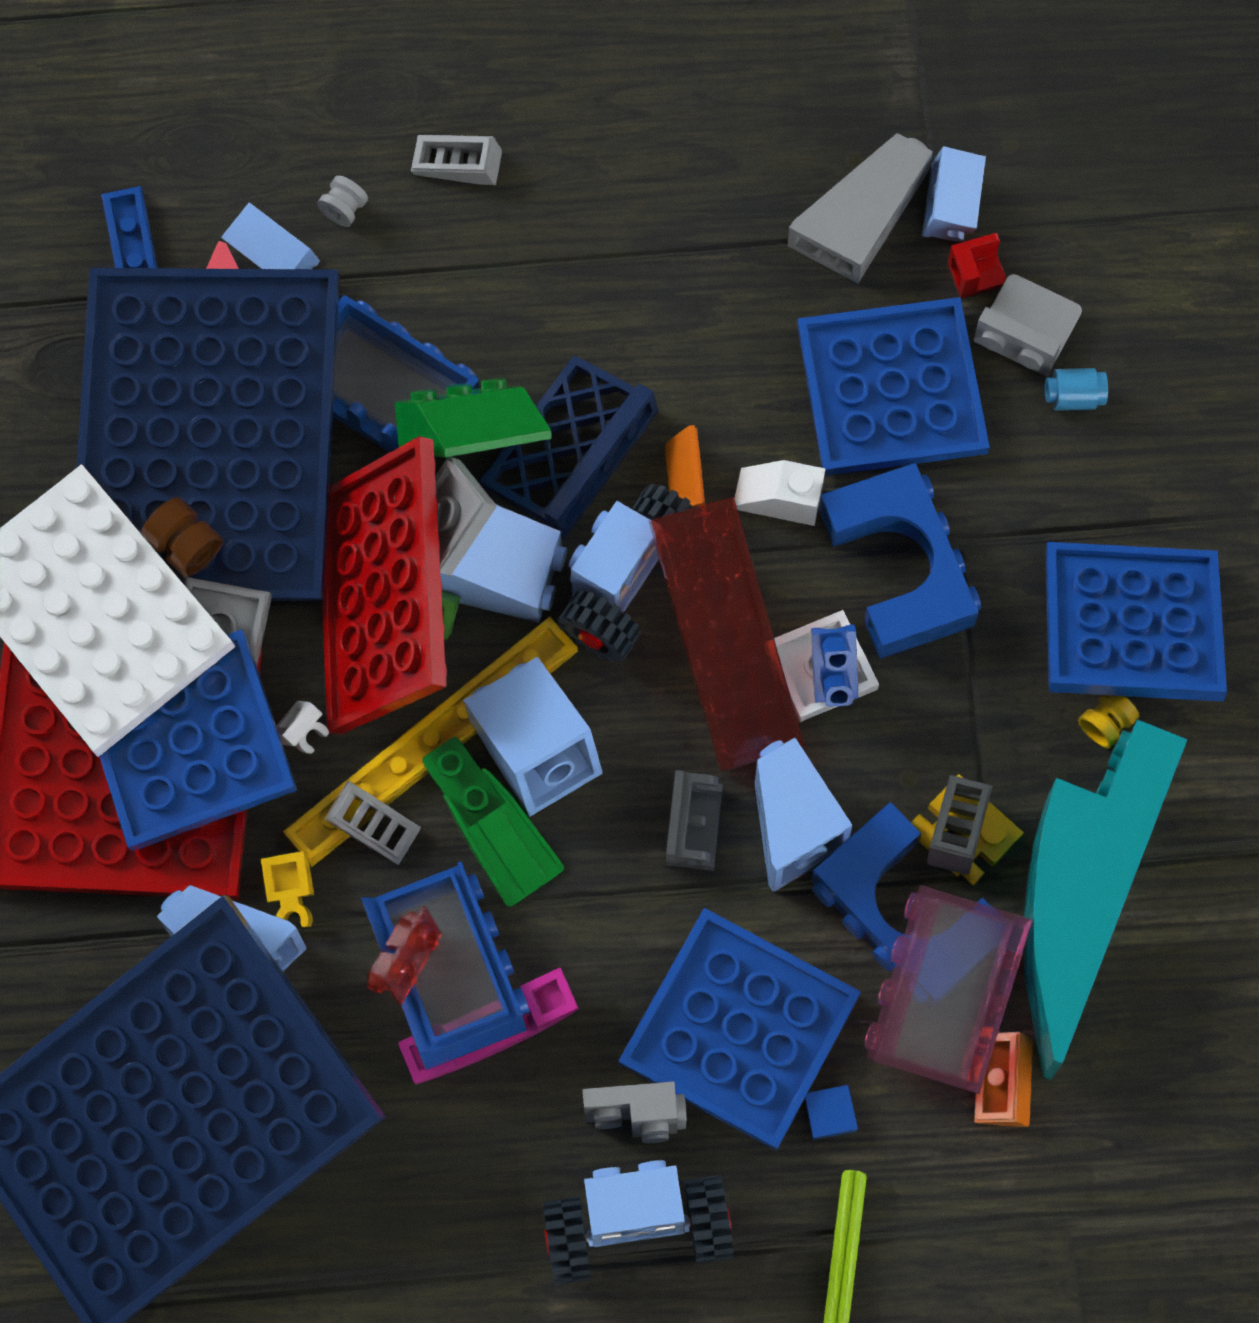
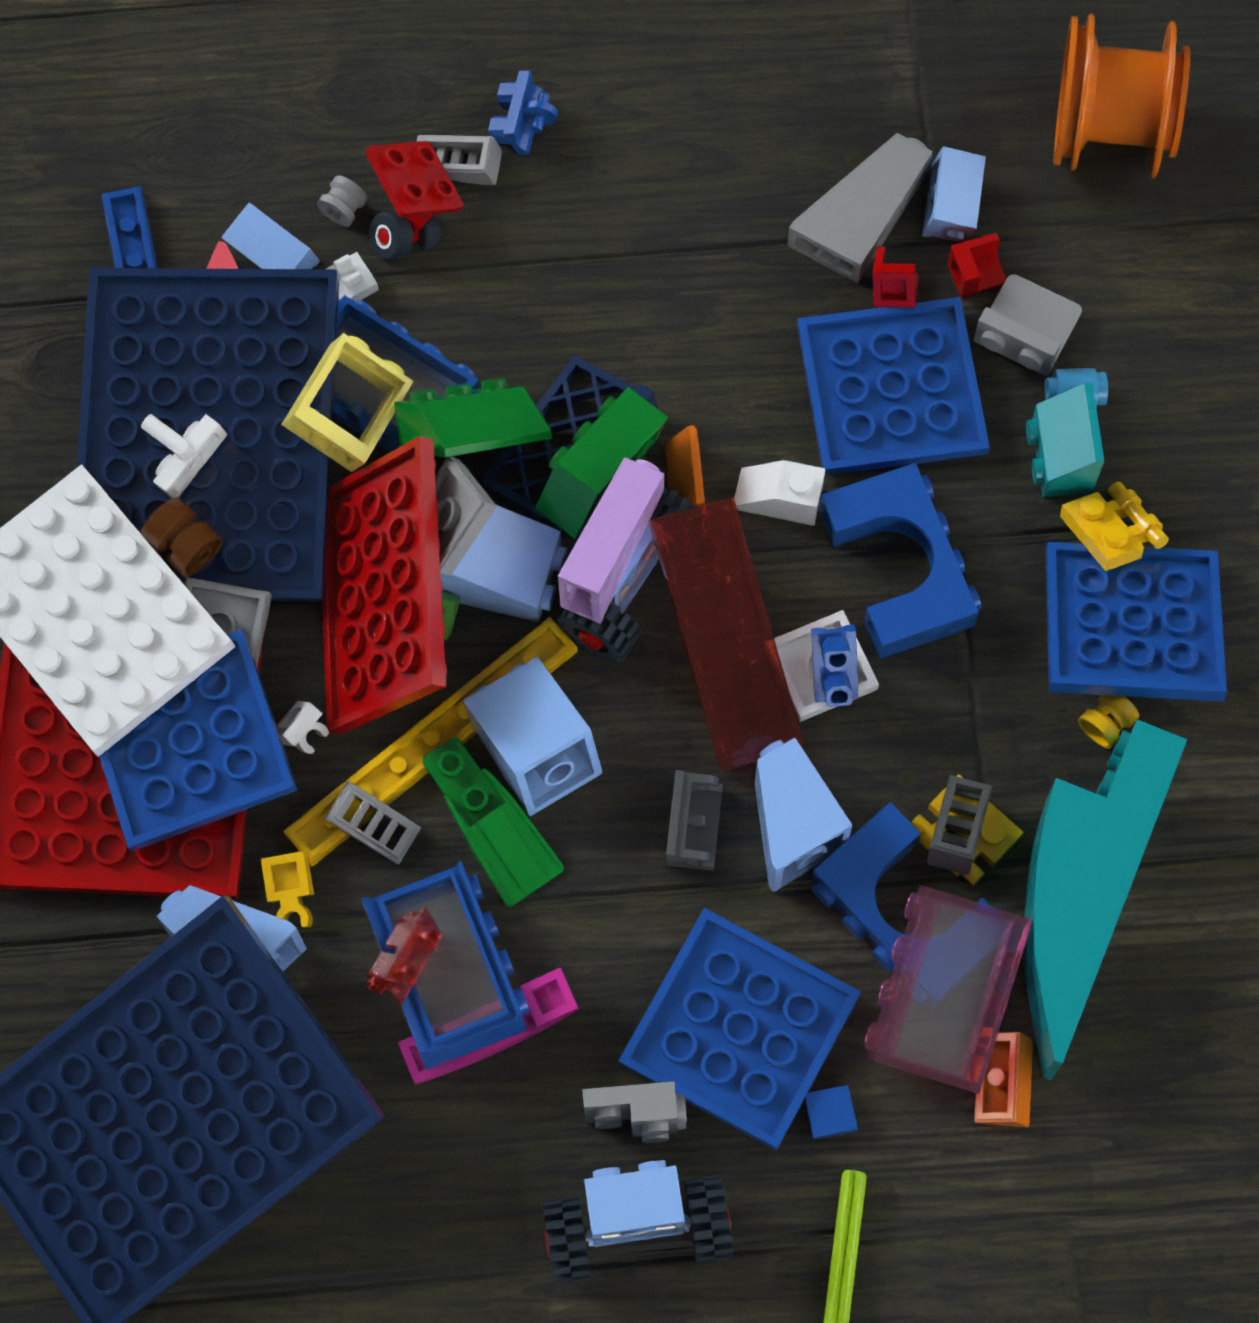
none -> white plate [141,414,227,498]
none -> light yellow window [281,333,414,472]
none -> white tile [326,252,379,302]
none -> red plate [365,141,464,261]
none -> blue hips [488,71,558,155]
none -> green wedge [535,387,668,539]
none -> lavender slope [558,457,664,623]
none -> red panel [873,246,918,308]
none -> teal slope [1026,383,1104,498]
none -> orange wheel [1053,13,1190,179]
none -> yellow plate [1060,482,1169,571]

